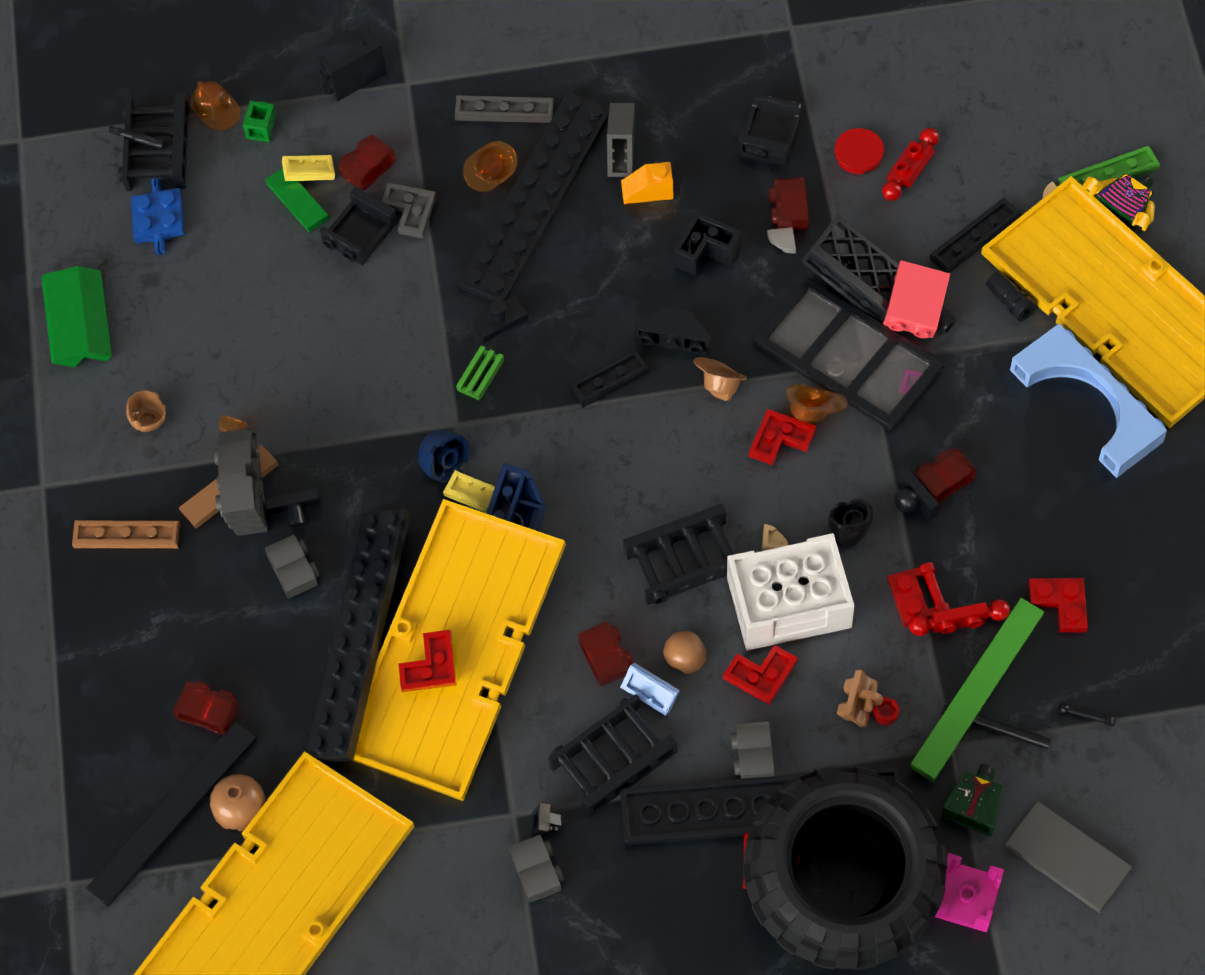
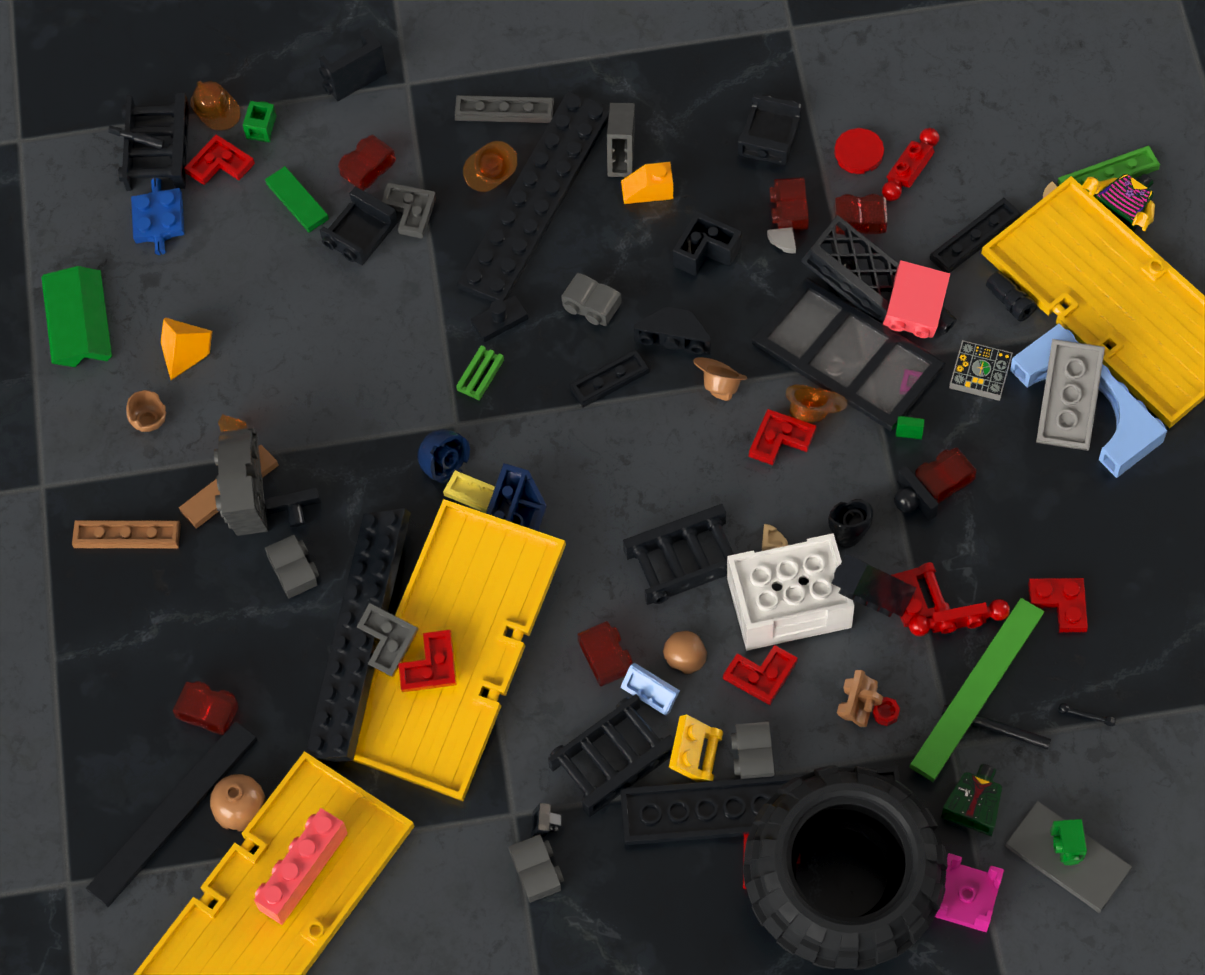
light yellow plate [282,155,335,181] -> none
none -> light orange slope [161,318,212,380]
none -> red plate [184,134,255,185]
none -> coral brick [254,808,348,925]
none -> dark grey plate [357,603,419,677]
none -> dark grey brick [561,273,622,326]
none -> yellow plate [669,715,723,782]
none -> black brick [831,554,916,617]
none -> clear red brick [834,194,888,235]
none -> green tile [896,416,925,440]
none -> tile [949,340,1013,401]
none -> light grey tile [1036,339,1105,451]
none -> green brick [1050,819,1087,865]

